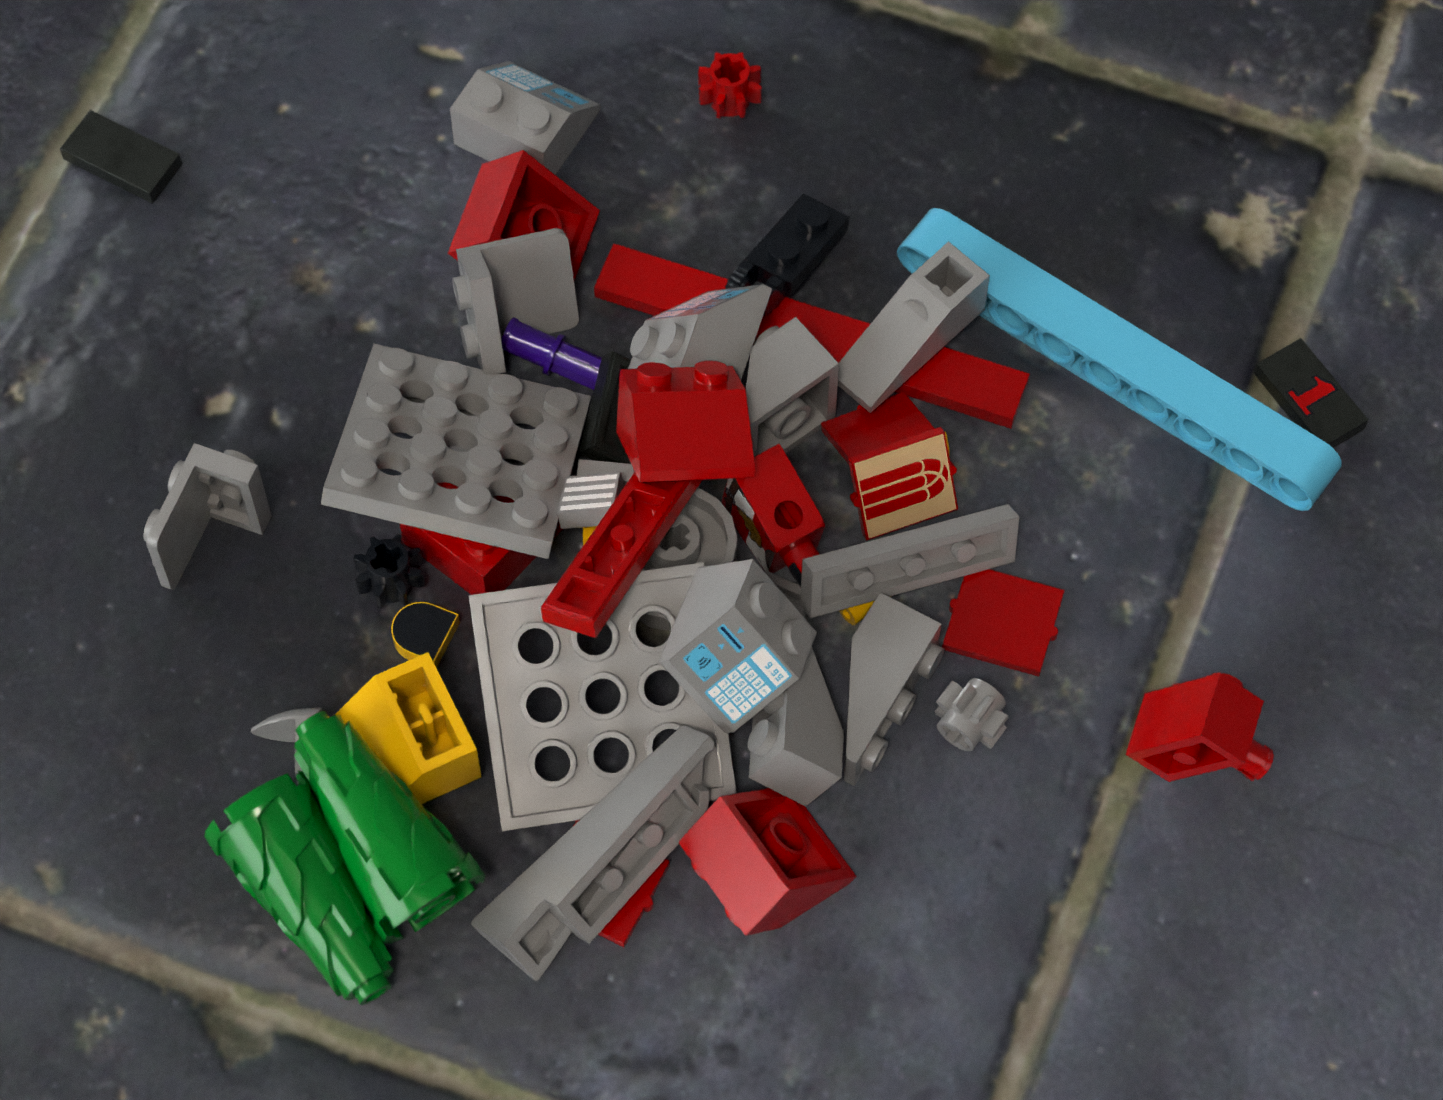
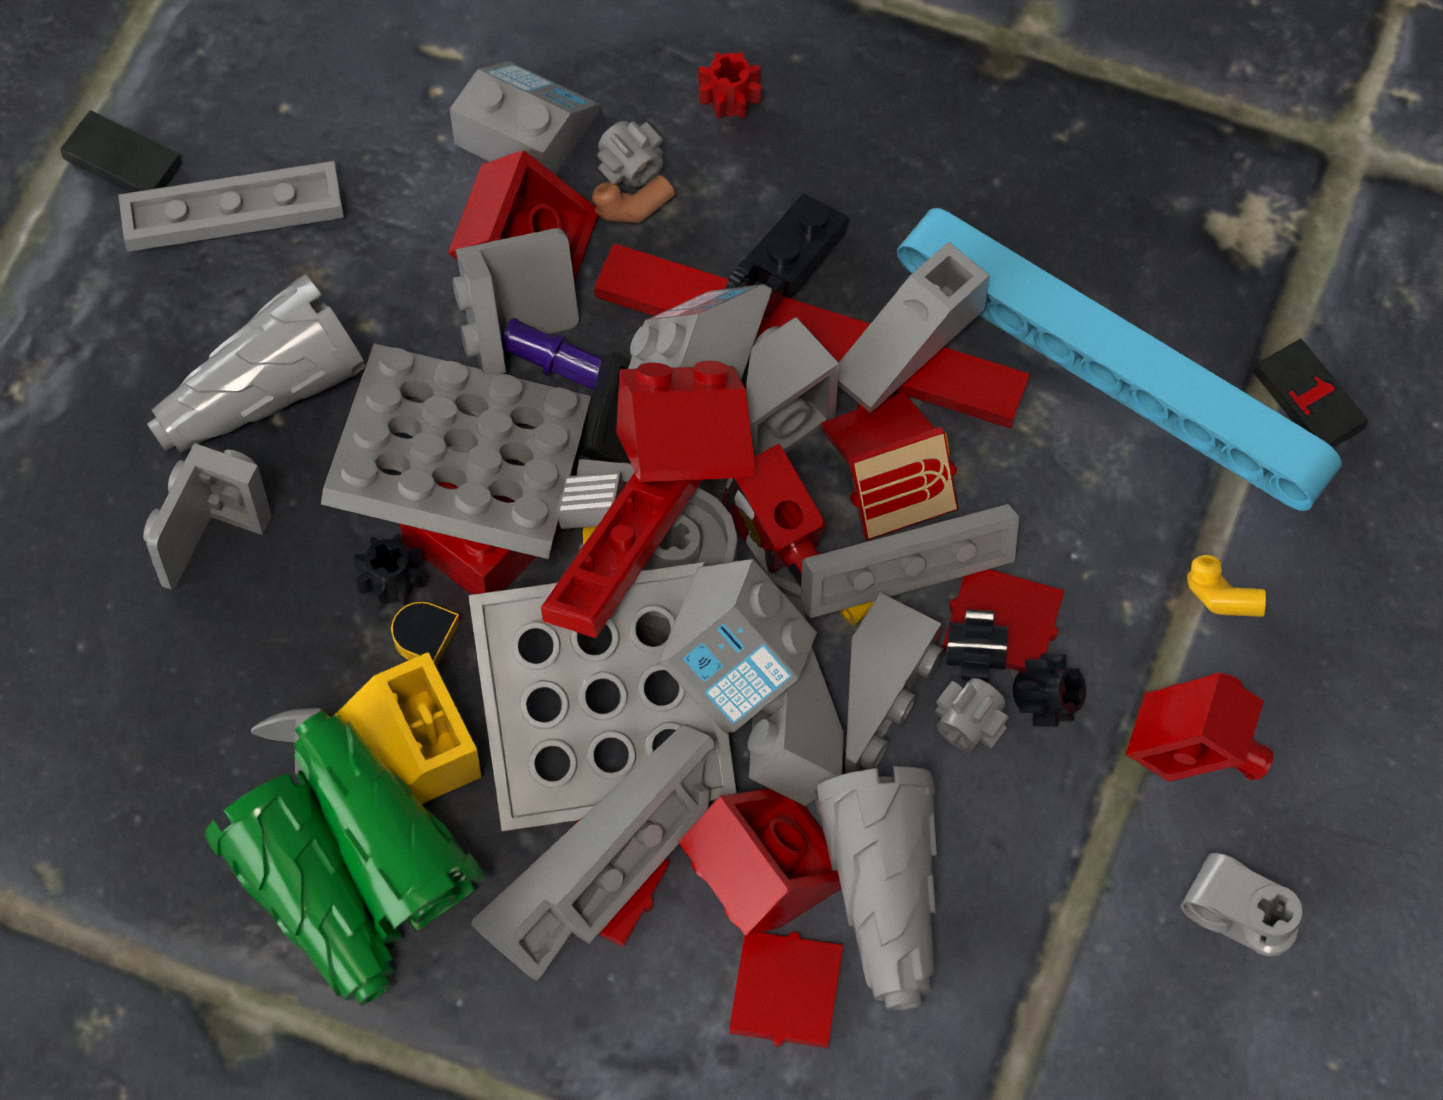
none -> light grey plate [118,161,344,252]
none -> light grey cone [147,274,366,453]
none -> nougat arm [592,175,675,223]
none -> light grey gear [597,121,664,187]
none -> red piece [729,932,843,1048]
none -> light grey cone [814,767,937,1011]
none -> black gear [947,609,1008,682]
none -> black gear [1013,654,1086,727]
none -> light grey piece [1181,853,1303,957]
none -> yellow arm [1187,555,1266,617]

